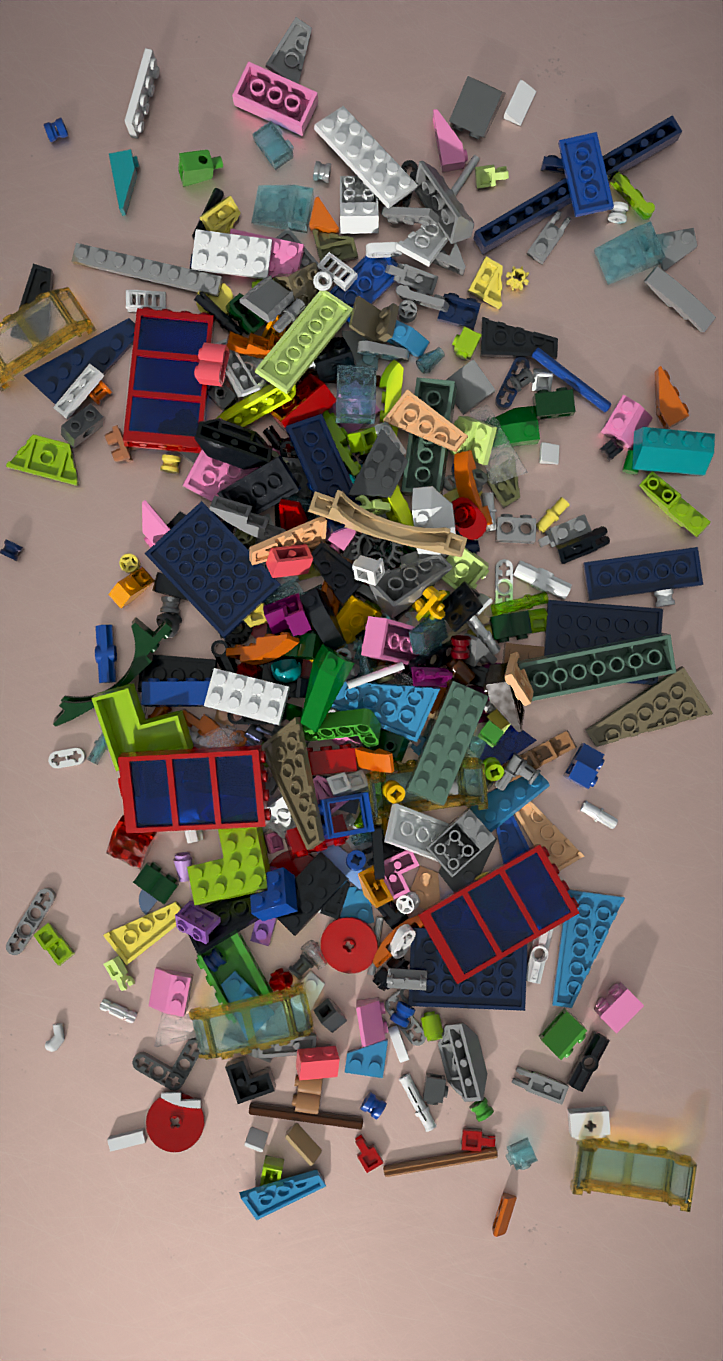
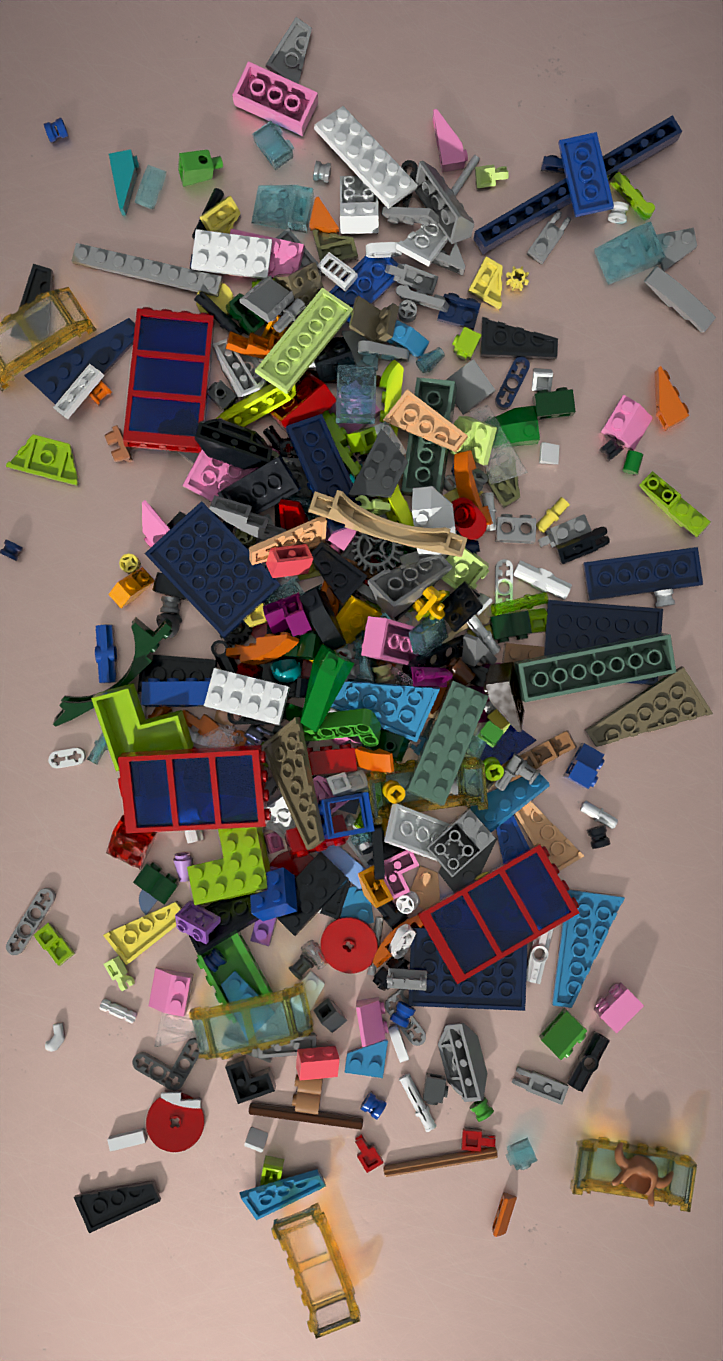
dark grey brick [61,403,104,448] -> none
white plate [125,48,160,139] -> none
white slope [126,290,166,312] -> none
light yellow wheel [160,454,181,474] -> none
coral brick [194,342,230,387] -> none
red gear [269,968,293,994] -> none
tan slope [285,1123,322,1166] -> none
white plate [313,271,332,291] -> none
blue wheel [346,850,366,871] -> none
white bar [347,662,405,689] -> none
white brick [352,555,385,586] -> none
lime brick [421,1011,444,1042] -> none
dark grey slope [449,76,506,139] -> none
dark red wheel [450,635,471,659] -> none
white slope [504,79,536,126] -> none
light nougat wing [504,652,534,706] -> none
dark grey bush [510,367,535,392] -> none
blue axle [532,348,611,412] -> none
white brick [567,1106,611,1140] -> none
teal slope [632,427,715,476] -> none
none -> black wing [74,1181,161,1233]
none -> clear light blue slope [134,165,166,209]
none -> windscreen [271,1203,361,1339]
none -> black wheel [587,825,611,849]
none -> nougat piece [611,1142,674,1207]

